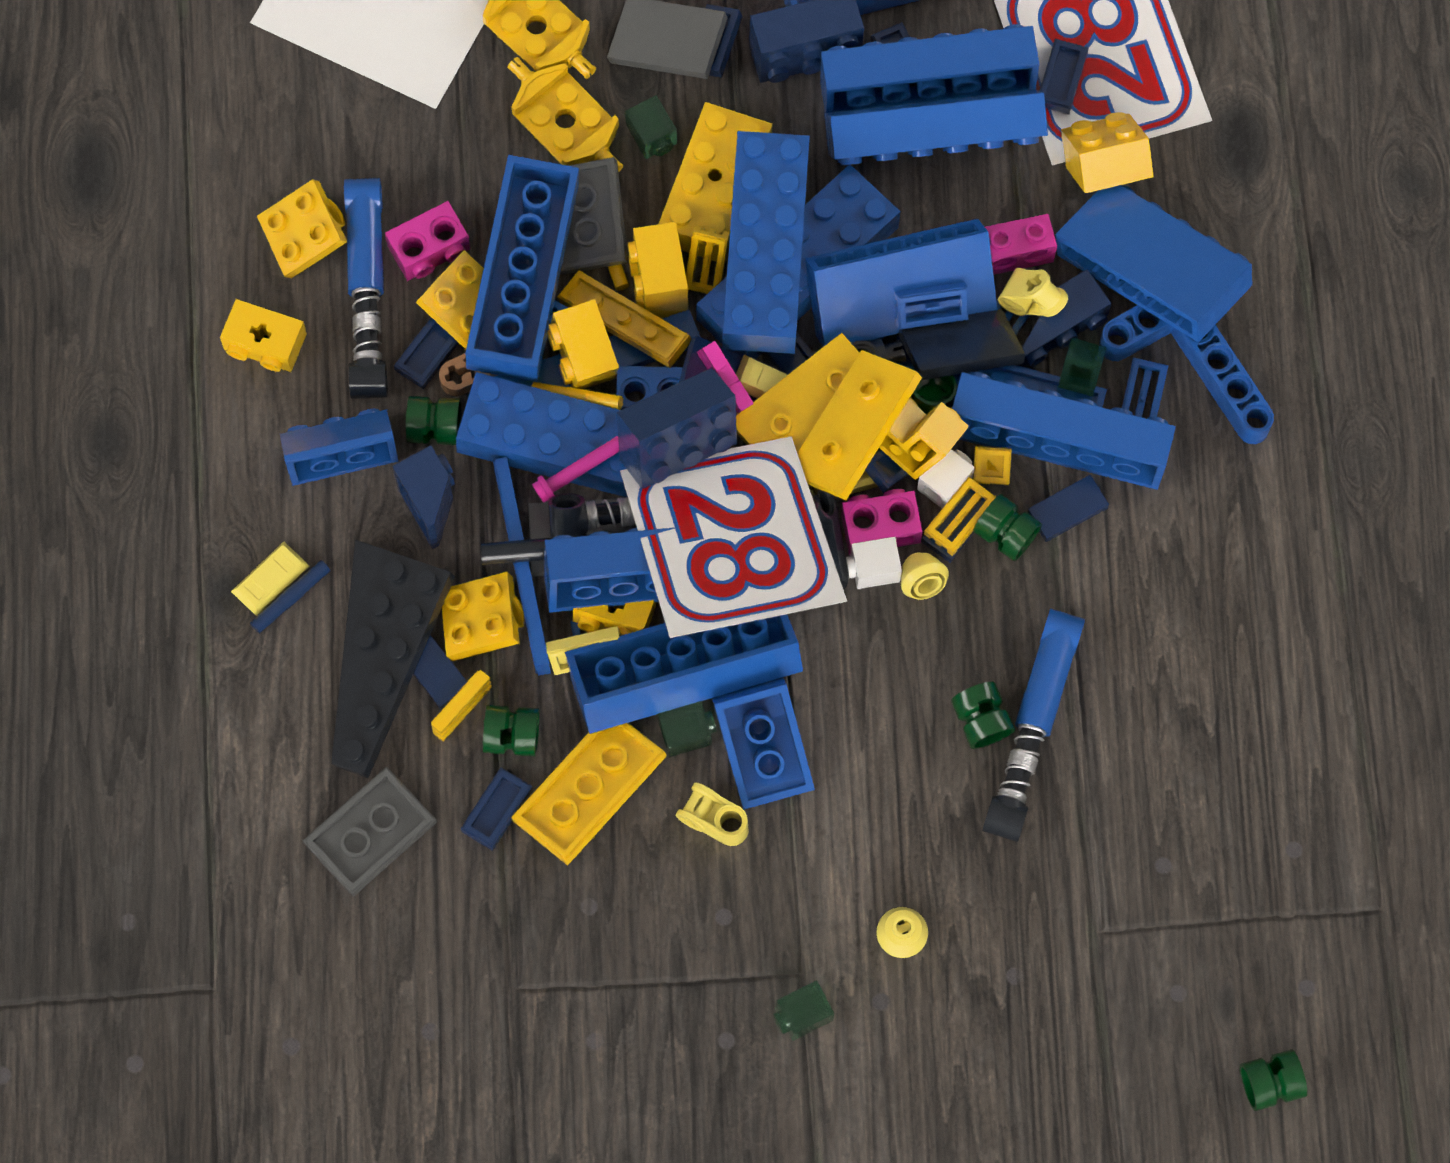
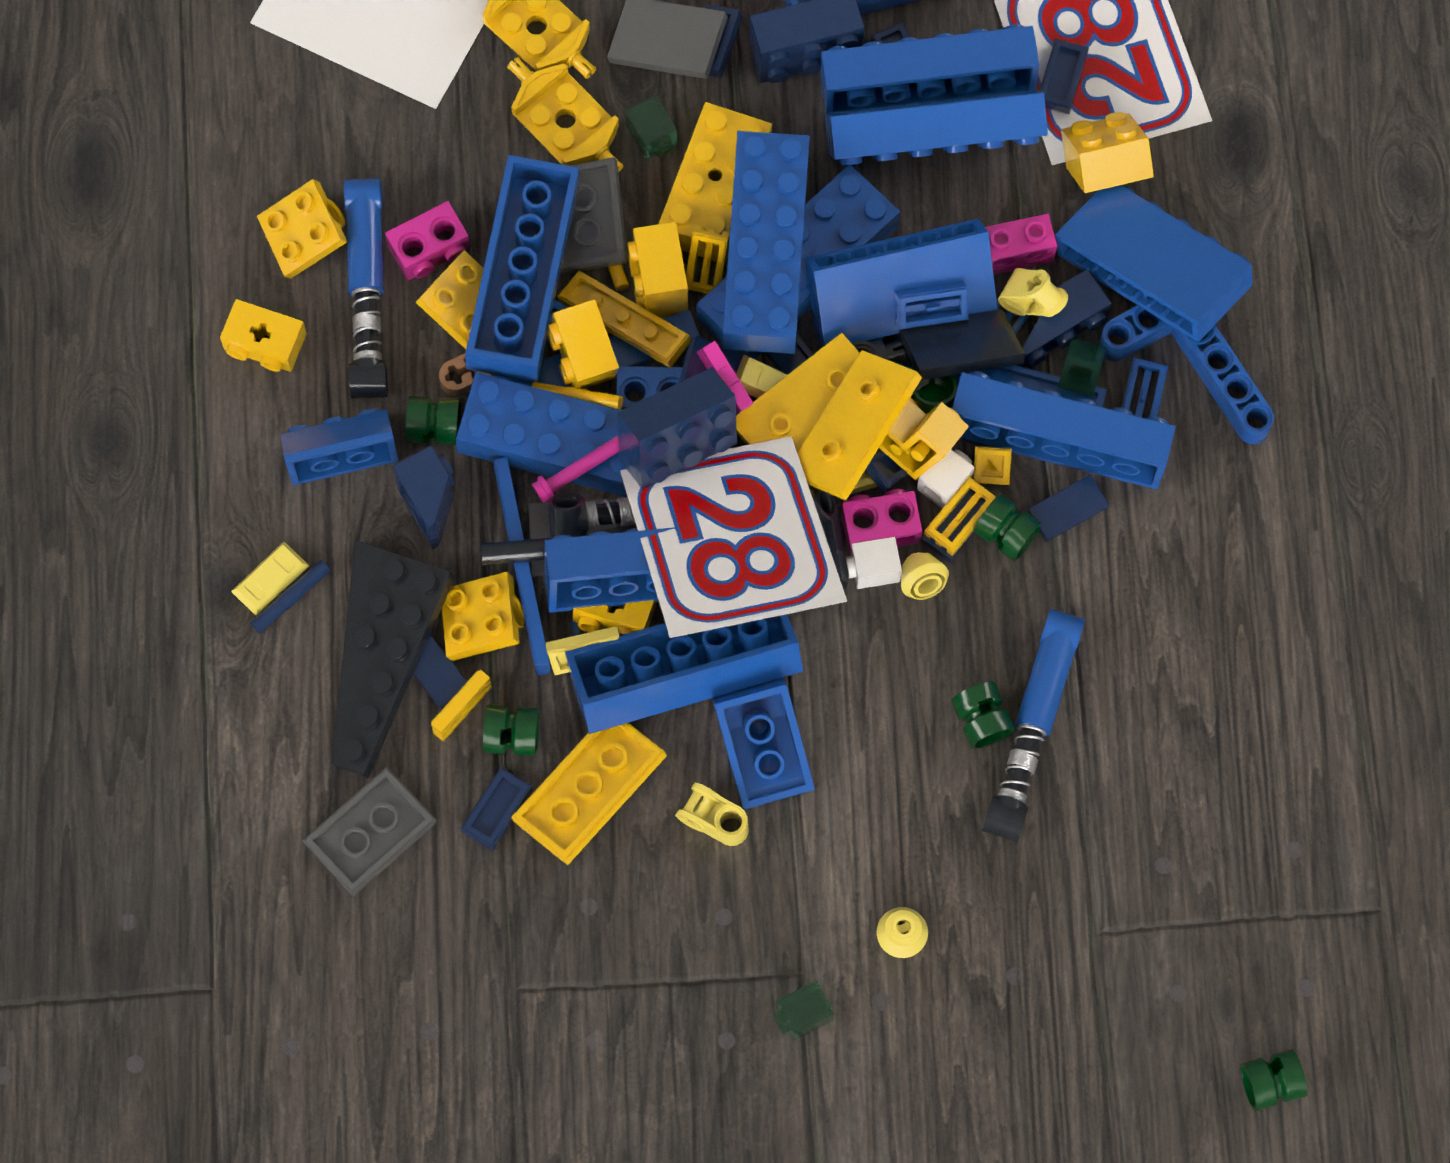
dark blue tile [394,317,459,390] -> none
clear green brick [658,701,717,758] -> none

